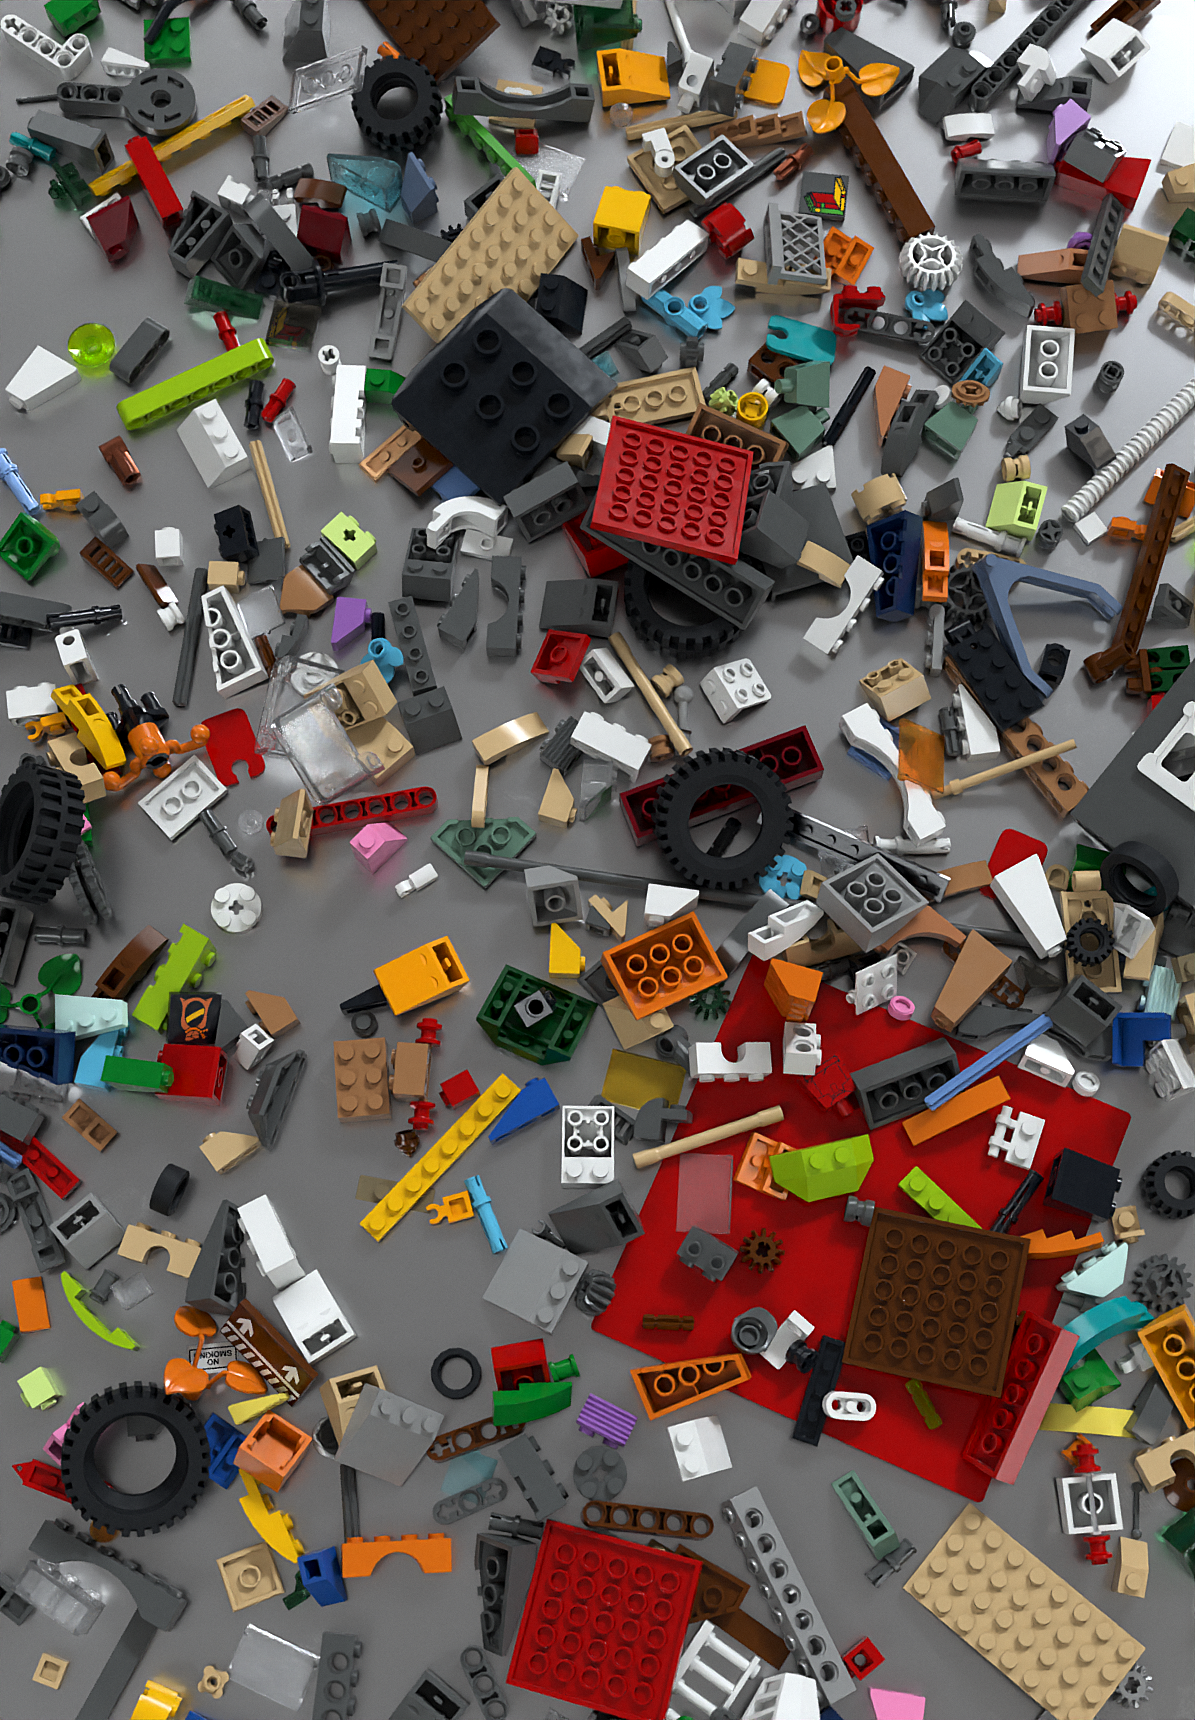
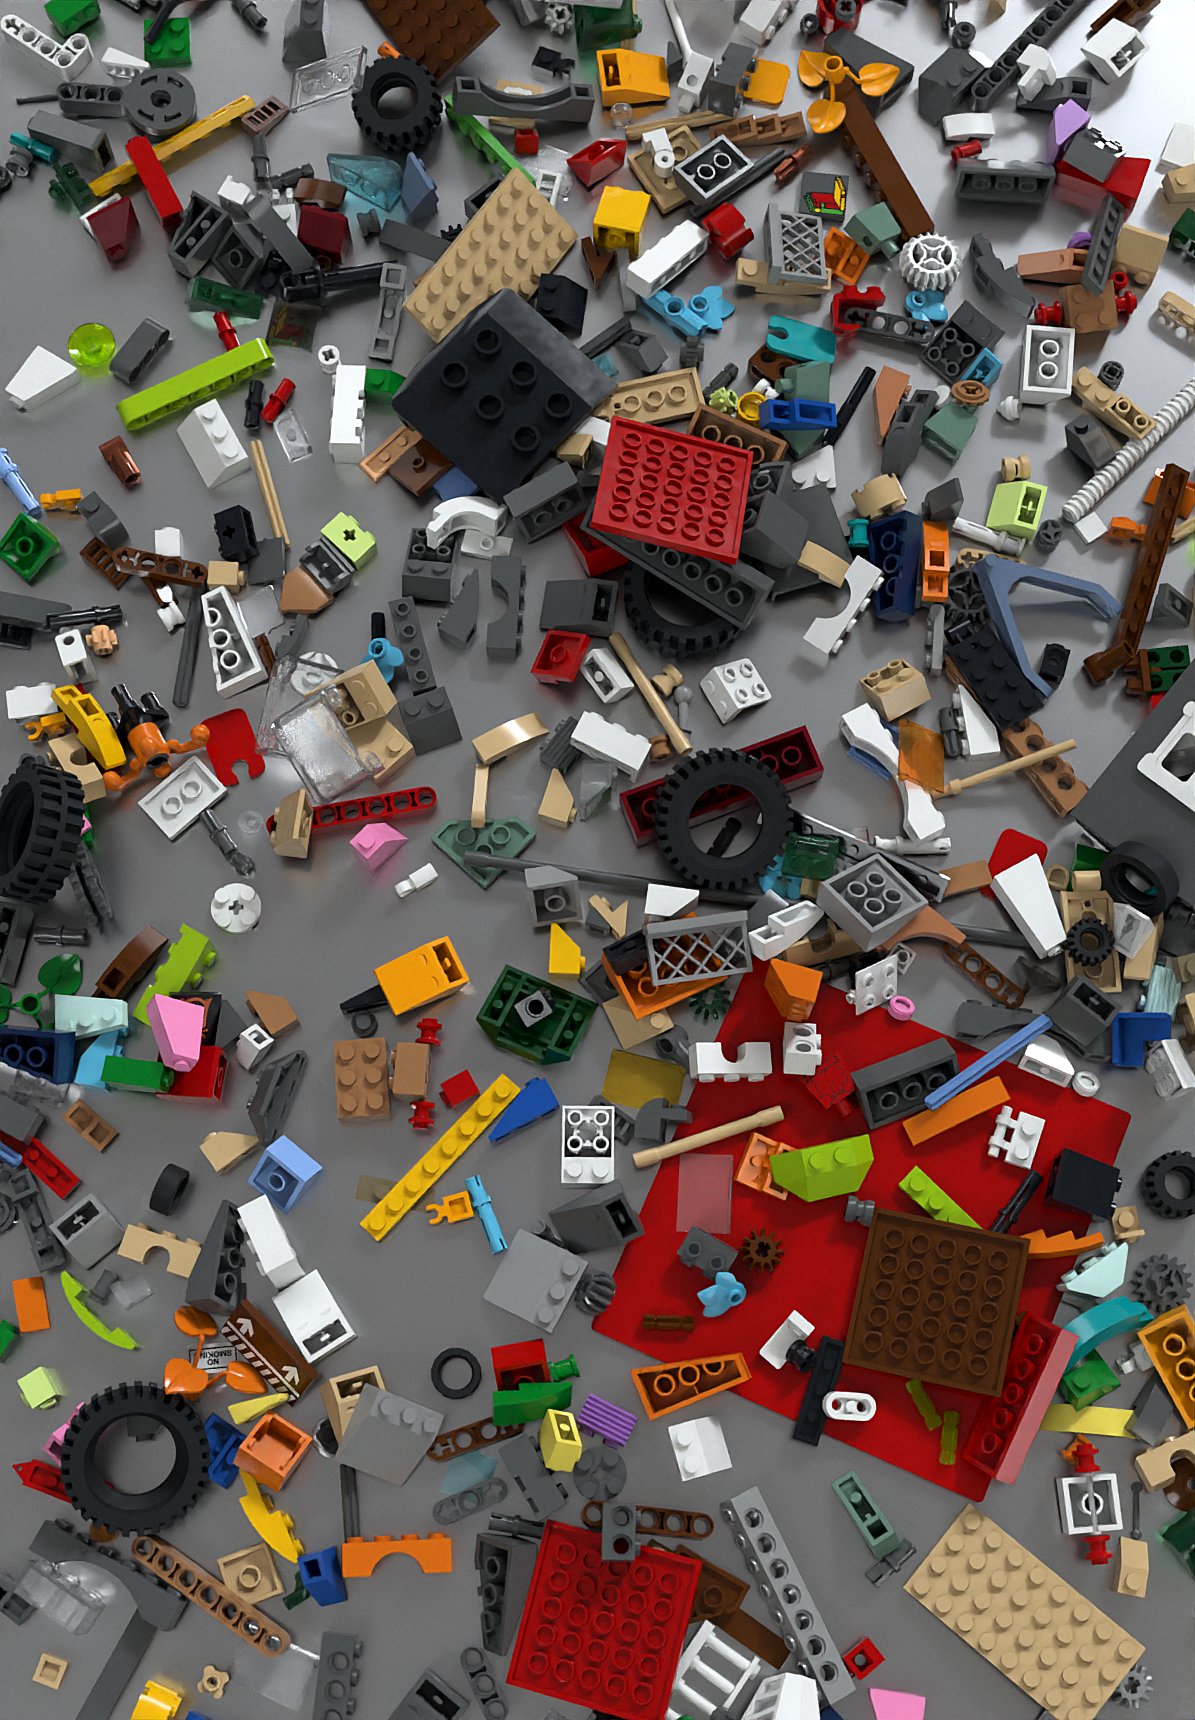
medium lavender slope [331,597,372,651] -> none
reddish brown plate [394,1129,420,1157] -> none
dark grey hat [730,1307,778,1355] -> none
medium nougat slope [930,929,1013,1033] -> none
dark grey hinge [1003,403,1059,459] -> none
none -> light nougat gear [85,625,118,655]
none -> reddish brown beam [113,547,208,588]
none -> medium nougat beam [131,1534,291,1657]
none -> bright pink slope [146,994,205,1072]
none -> light blue slope [247,1135,323,1215]
none -> light yellow brick [537,1409,582,1472]
none -> red slope [566,138,627,187]
none -> dark grey brick [601,1503,641,1563]
none -> black slope [602,929,661,976]
none -> light grey fence [642,910,753,986]
none -> medium azure plate [697,1272,746,1317]
none -> blue slope [759,398,837,431]
none -> clear green plate [781,832,840,881]
none -> sand green torso [844,202,901,259]
none -> teal bush [847,519,869,548]
none -> clear neon green axle [940,1411,960,1465]
none -> tan slope [1071,366,1157,441]
none -> red pin [1109,271,1128,297]

